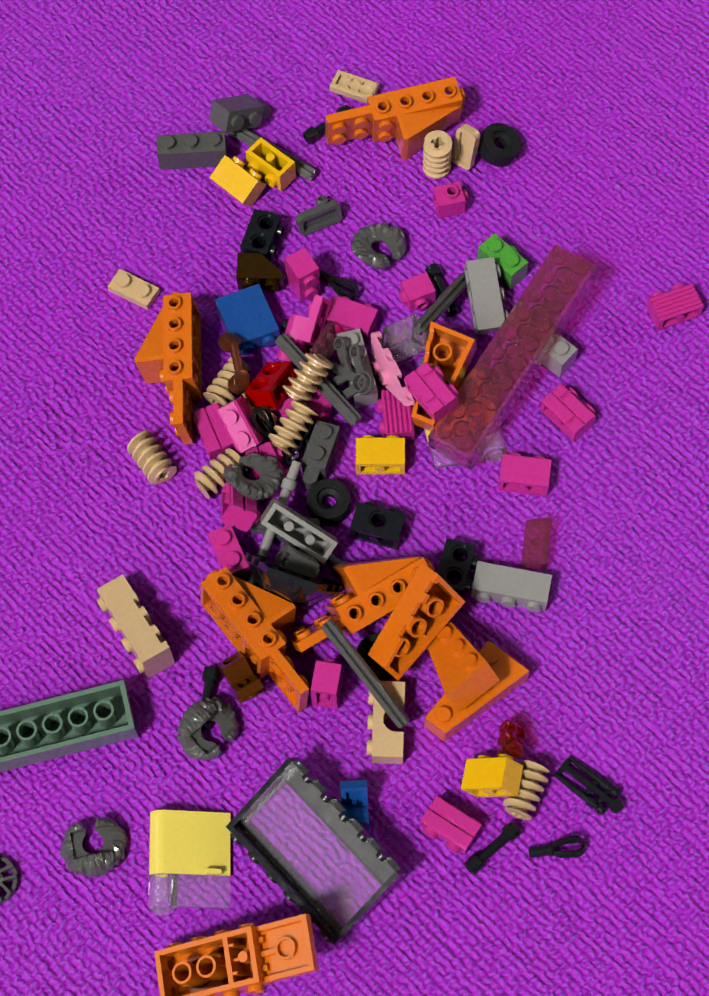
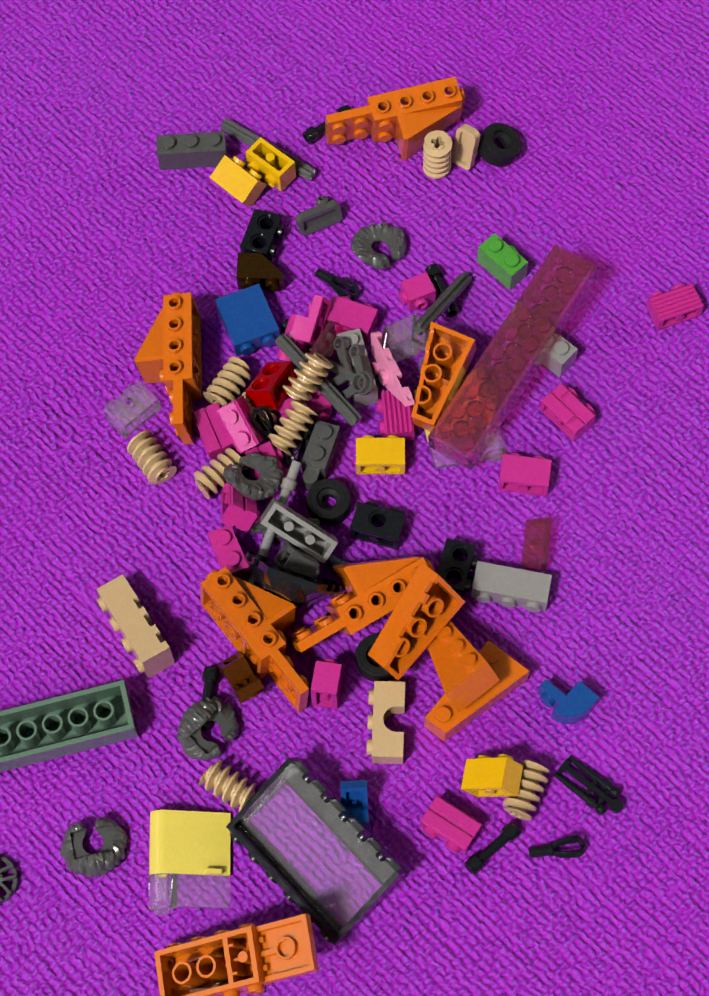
tan plate [107,269,160,310] -> none
brick [209,94,271,133] -> none
copper bar [218,332,250,395] -> none
dark pink brick [284,247,321,302] -> none
dark grey axle [321,619,410,728] -> none
tan plate [329,70,379,104] -> none
dark pink brick [404,362,459,422] -> none
dark pink brick [433,182,469,219] -> none
light grey brick [463,257,509,335] -> none
clear red hinge [497,714,525,759] -> none
none -> clear brick [103,380,161,439]
none -> tan piece [198,759,256,811]
none -> blue brick [538,680,599,724]

